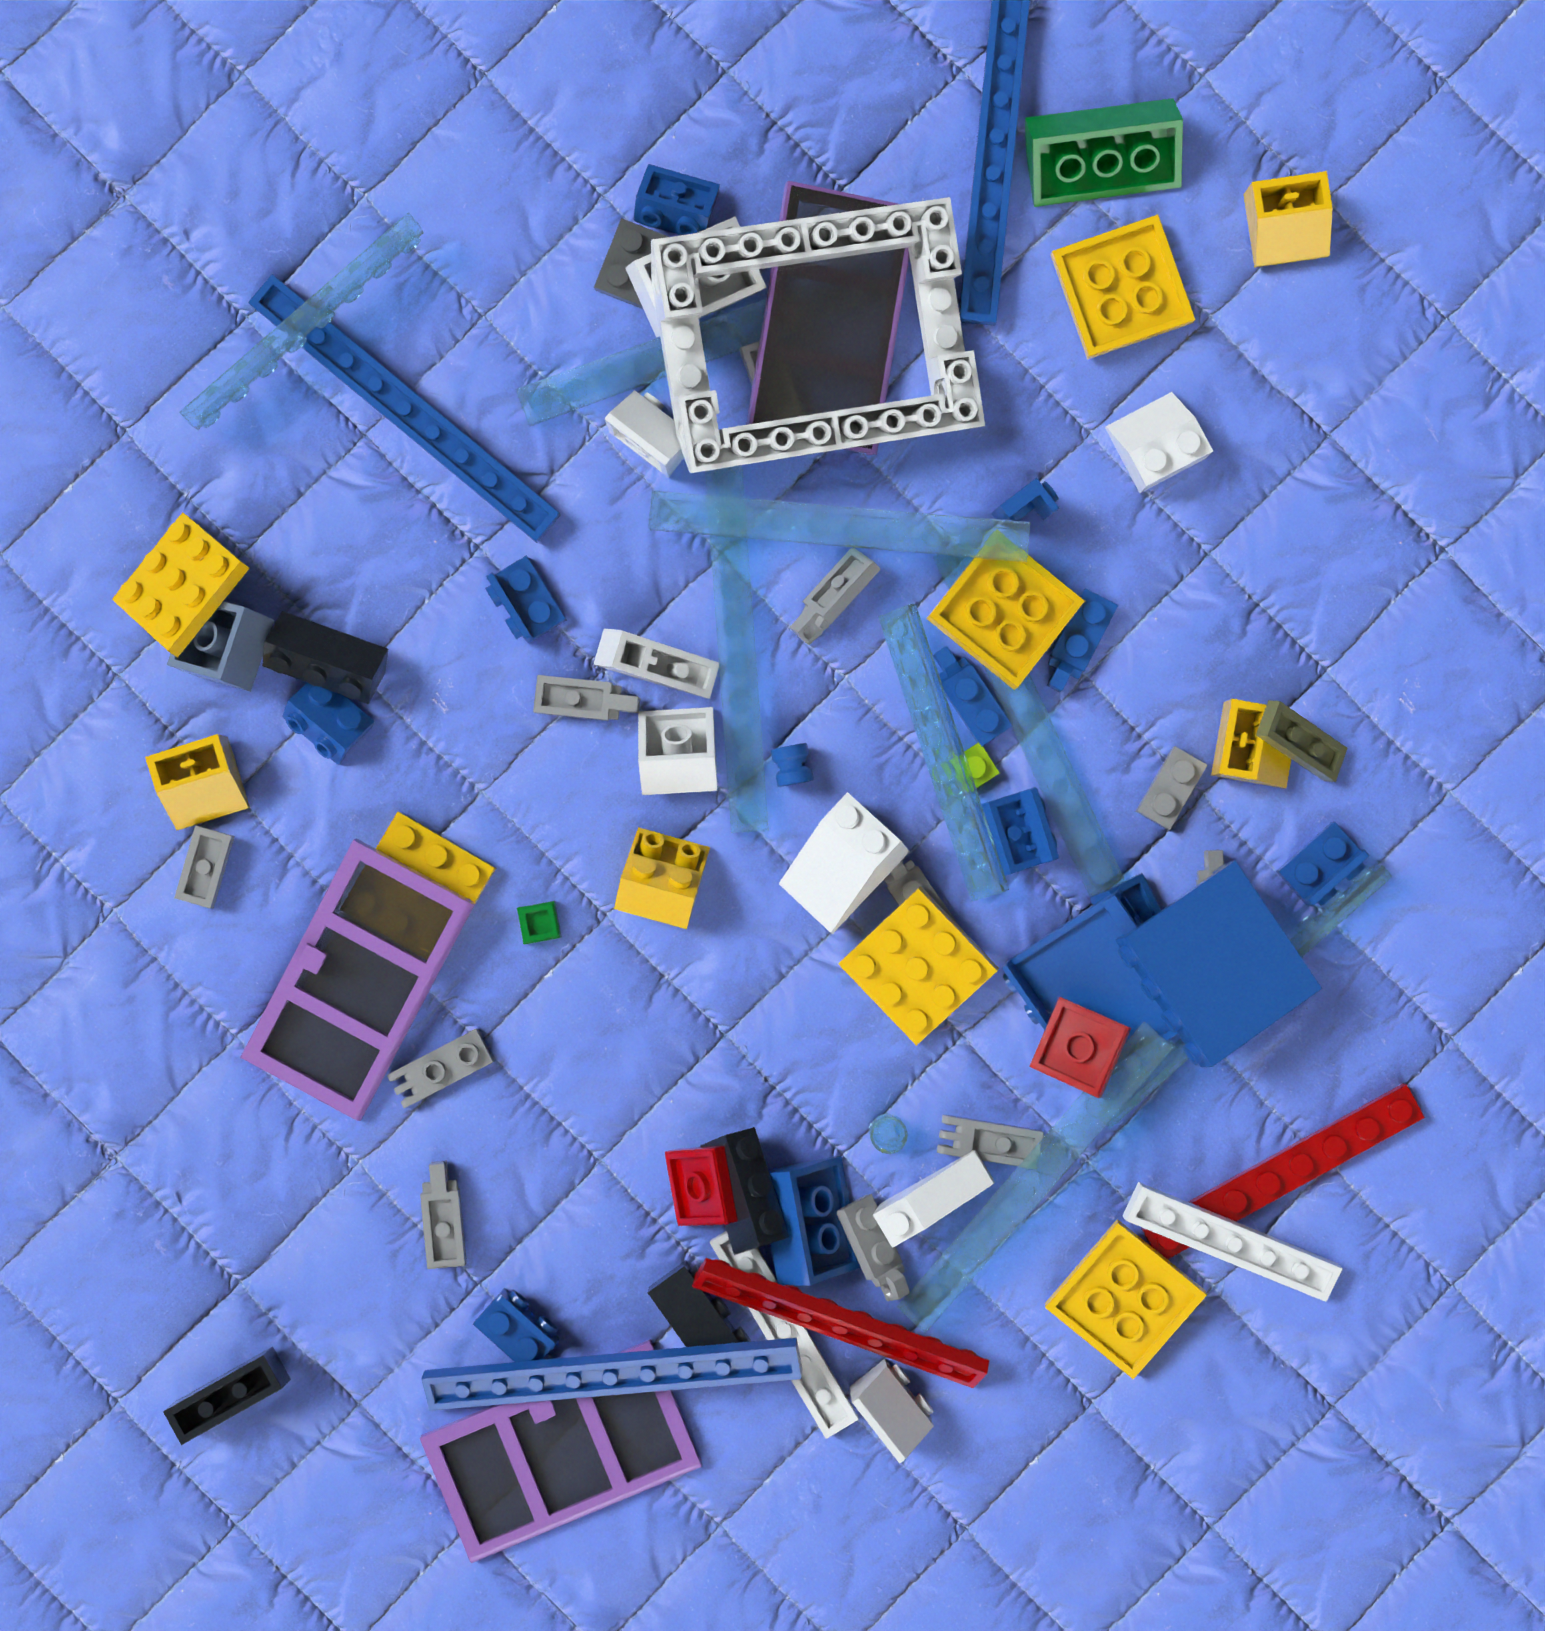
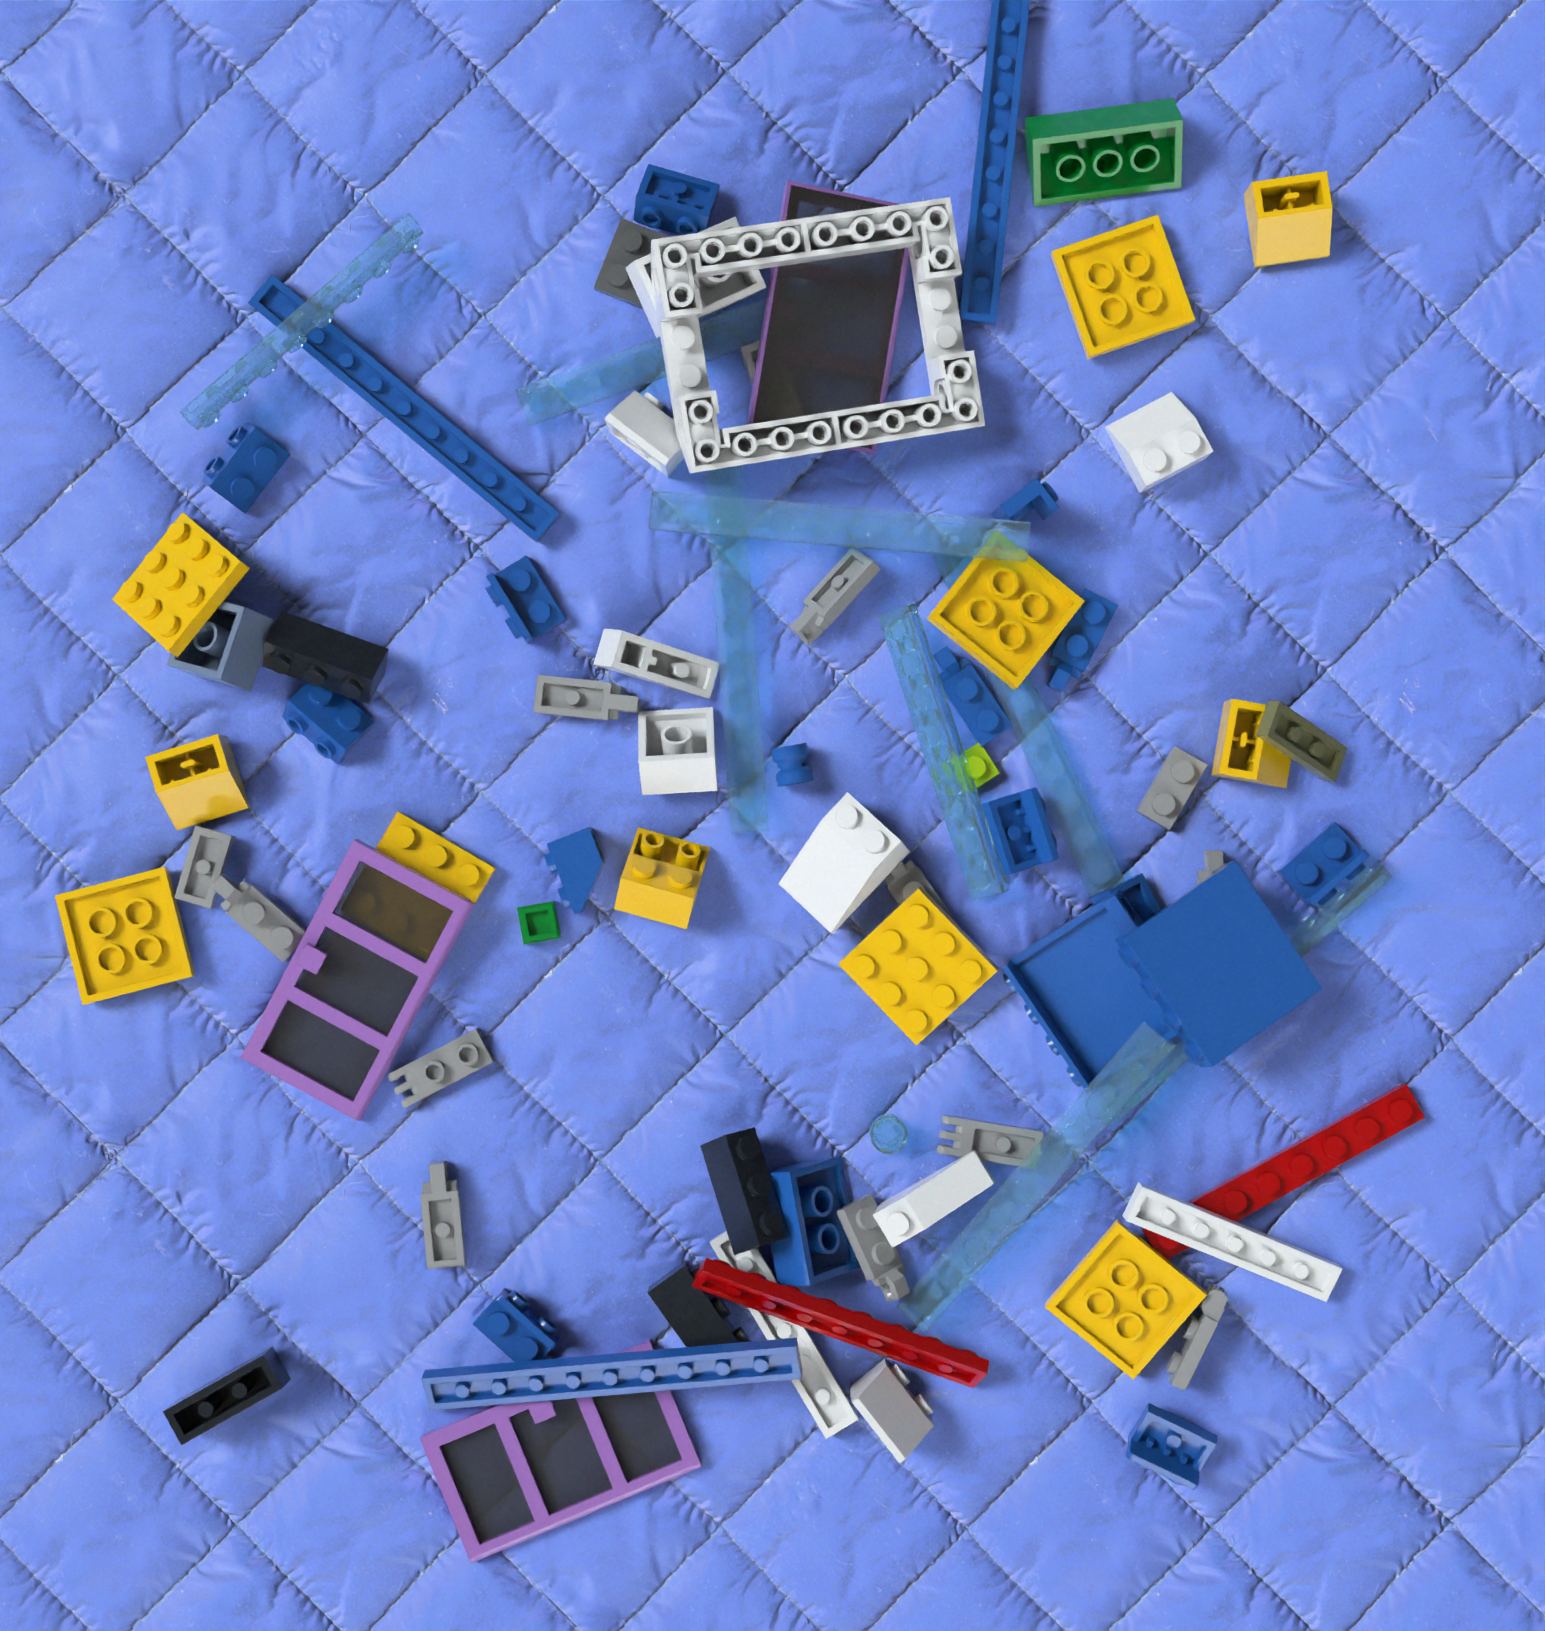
red tile [665,1146,738,1226] -> none
red tile [1029,997,1131,1099] -> none
none -> yellow plate [55,867,196,1005]
none -> blue bracket [202,422,291,513]
none -> light grey hinge [212,873,306,963]
none -> blue slope [544,827,605,914]
none -> blue bracket [1126,1403,1217,1490]
none -> light grey hinge [1166,1285,1228,1390]

